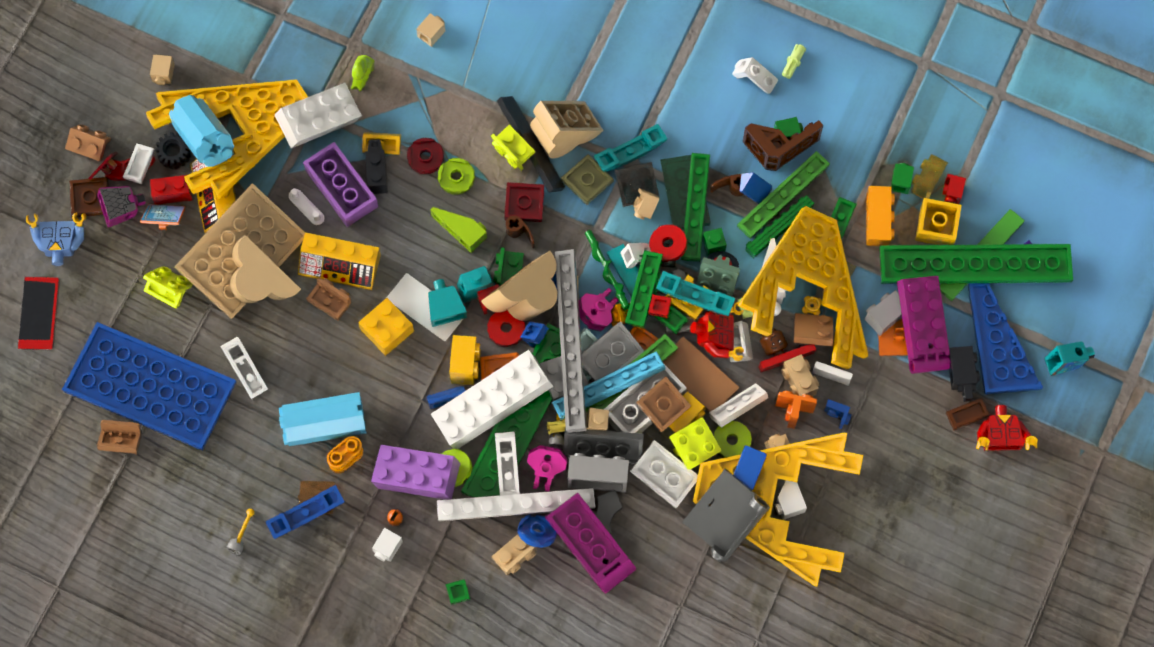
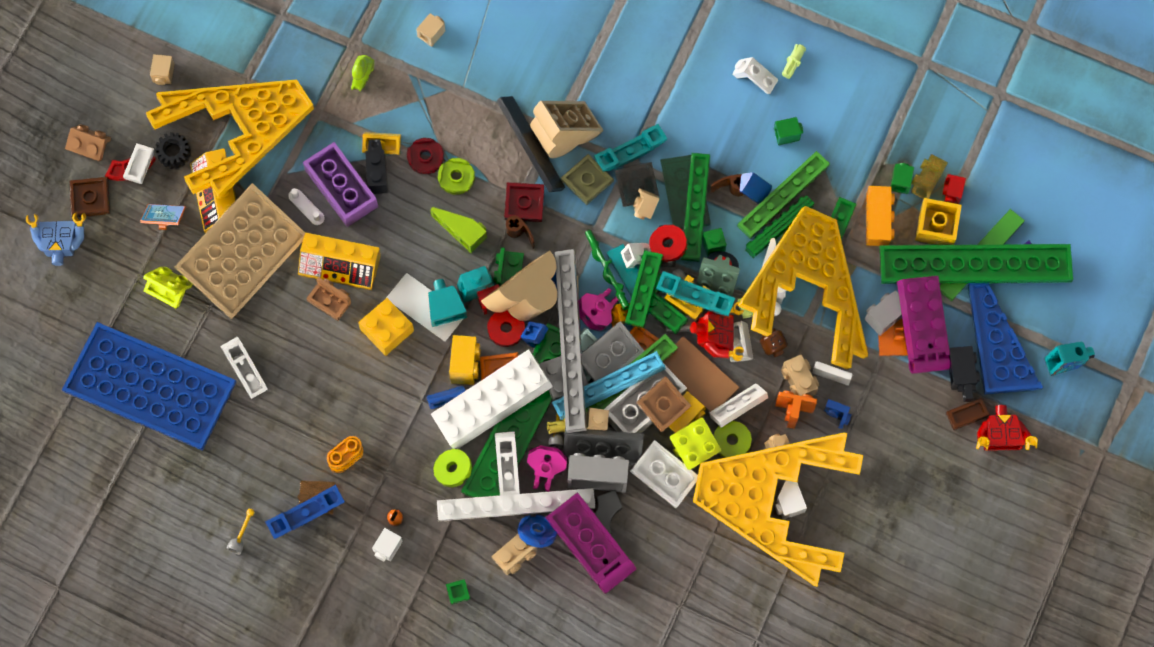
black sticker [18,277,59,349] -> none
dark red piece [88,151,118,180] -> none
torso [97,186,146,228] -> none
medium nougat bracket [97,420,141,454] -> none
red brick [150,175,193,205] -> none
medium azure brick [169,95,234,167] -> none
tan brick [230,235,301,303] -> none
white brick [275,83,362,148] -> none
medium azure brick [279,392,366,446] -> none
medium lavender brick [371,445,460,500] -> none
neon yellow bracket [491,125,535,171] -> none
red plate [648,294,672,318] -> none
dark grey door [682,469,770,562] -> none
blue slope [733,445,767,490] -> none
reddish brown bracket [743,120,824,171] -> none
red tile [758,344,816,373] -> none
medium nougat plate [794,313,833,346] -> none
yellow plate [802,296,822,315] -> none

